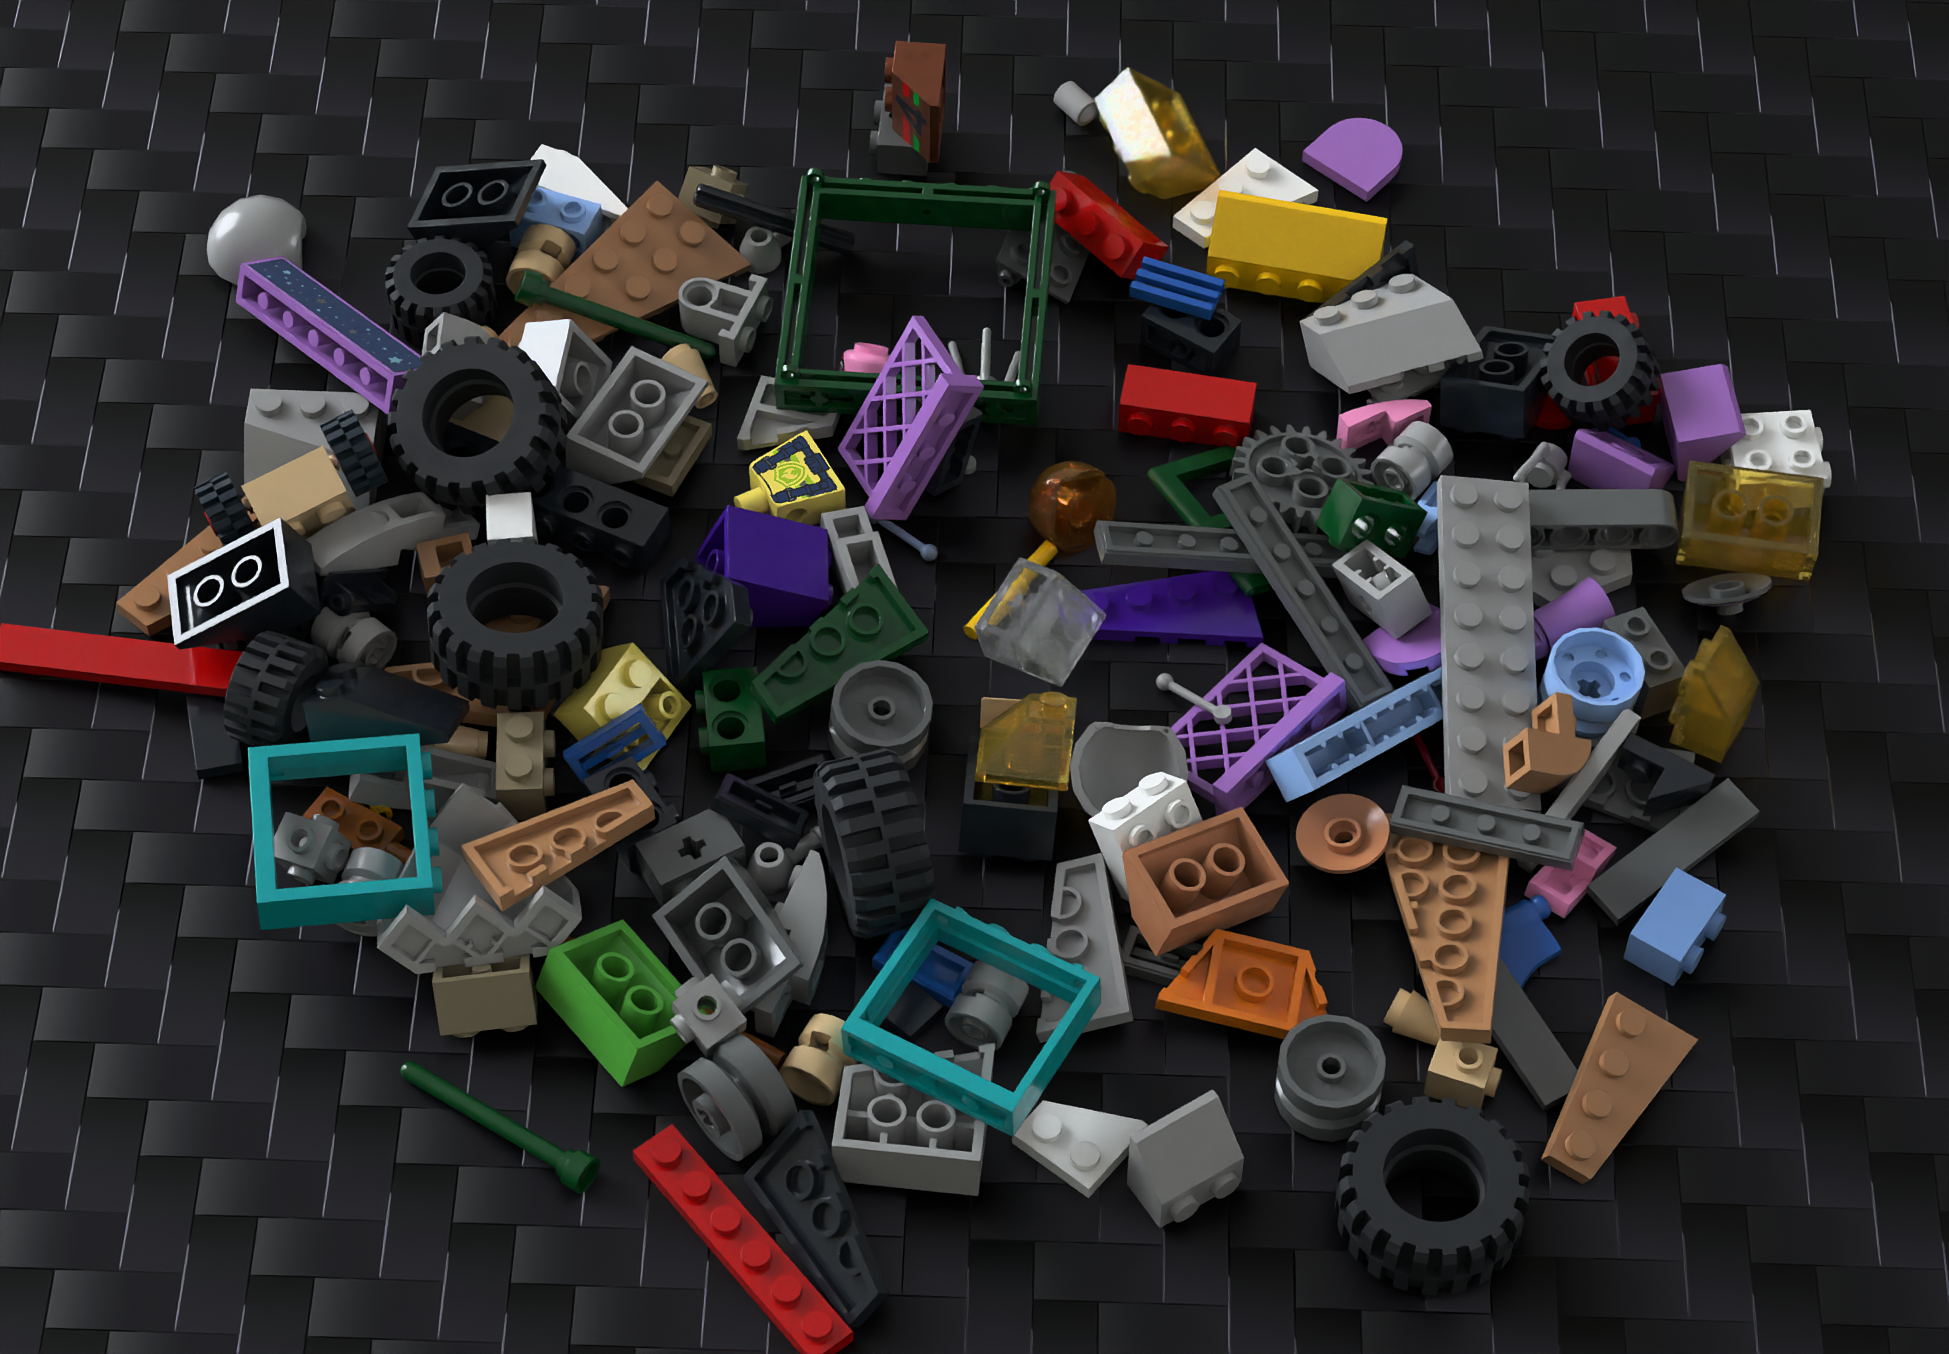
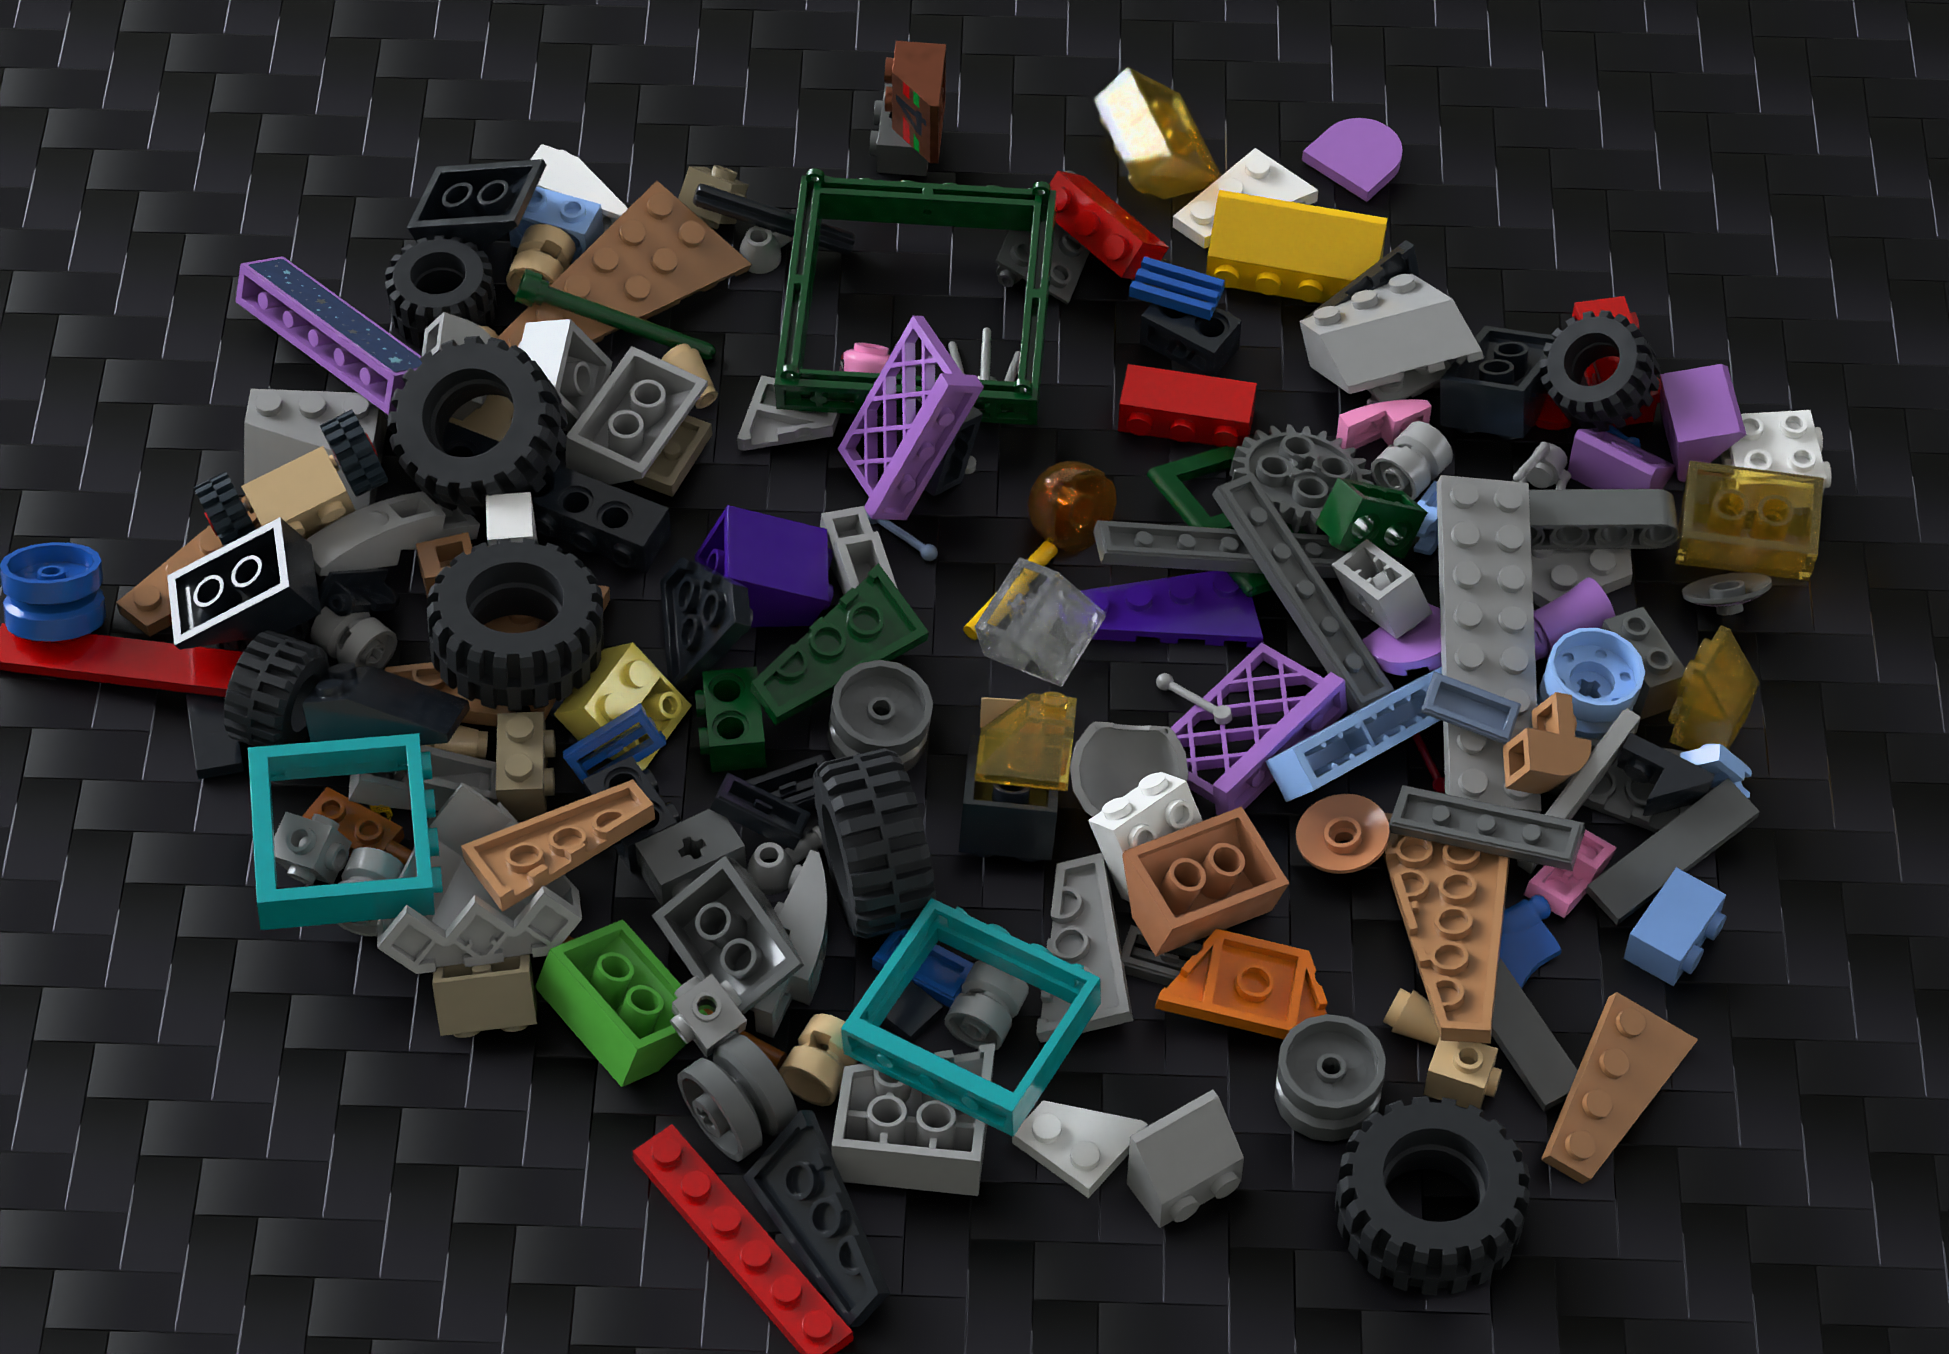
light grey cylinder [207,195,307,285] -> none
dark green piece [400,1061,600,1194] -> none
light grey pin [678,274,773,367] -> none
torso [734,430,846,525] -> none
light grey hinge [1053,81,1099,126] -> none
none -> blue wheel [0,542,106,642]
none -> sand blue tile [1421,671,1521,744]
none -> light blue plate [1680,744,1752,798]

